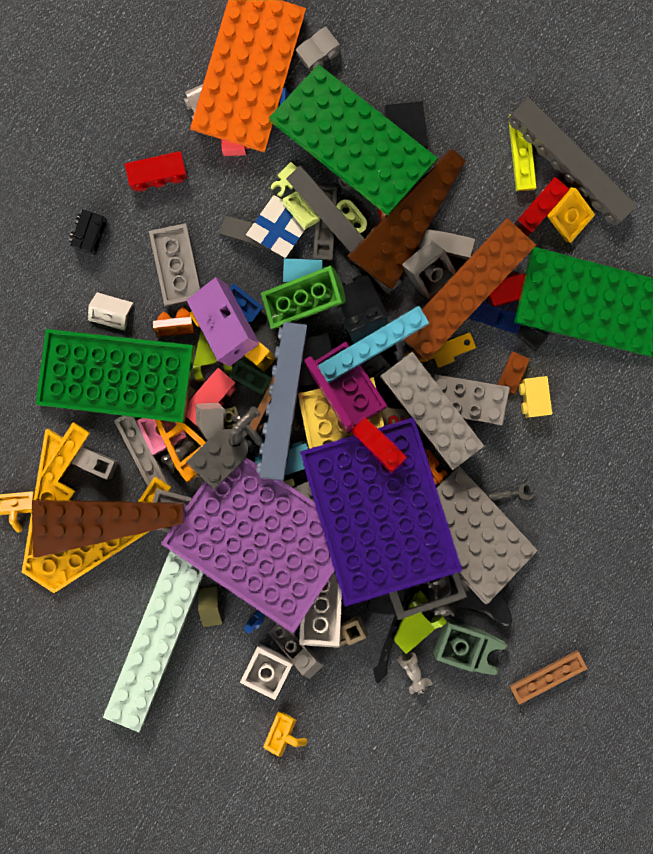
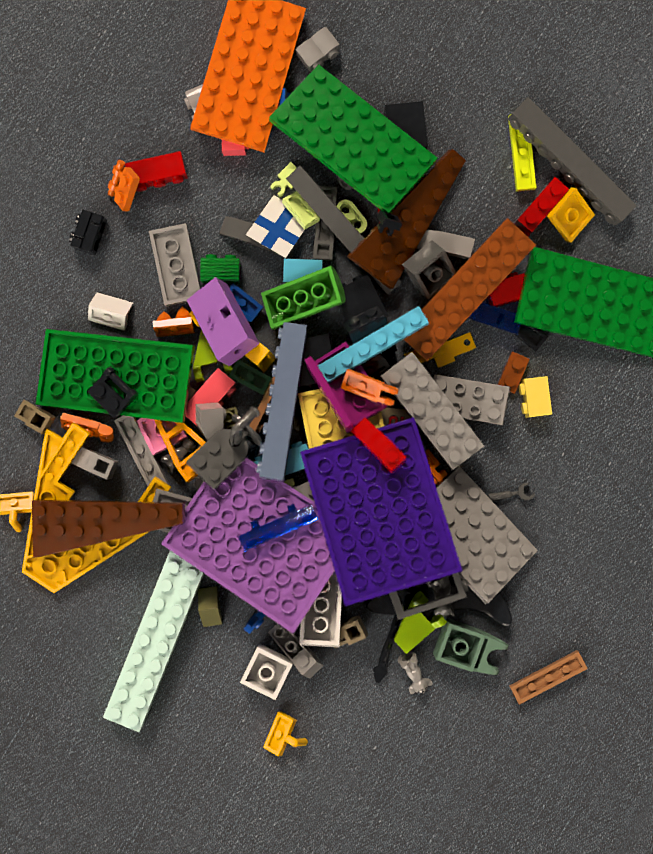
none -> dark tan brick [14,400,56,435]
none -> orange hinge [60,413,114,443]
none -> black plate [87,366,139,419]
none -> orange plate [108,160,140,211]
none -> green brick [200,254,241,284]
none -> clear blue hinge [238,503,318,551]
none -> orange hinge [341,369,399,406]
none -> black tile [377,210,403,236]

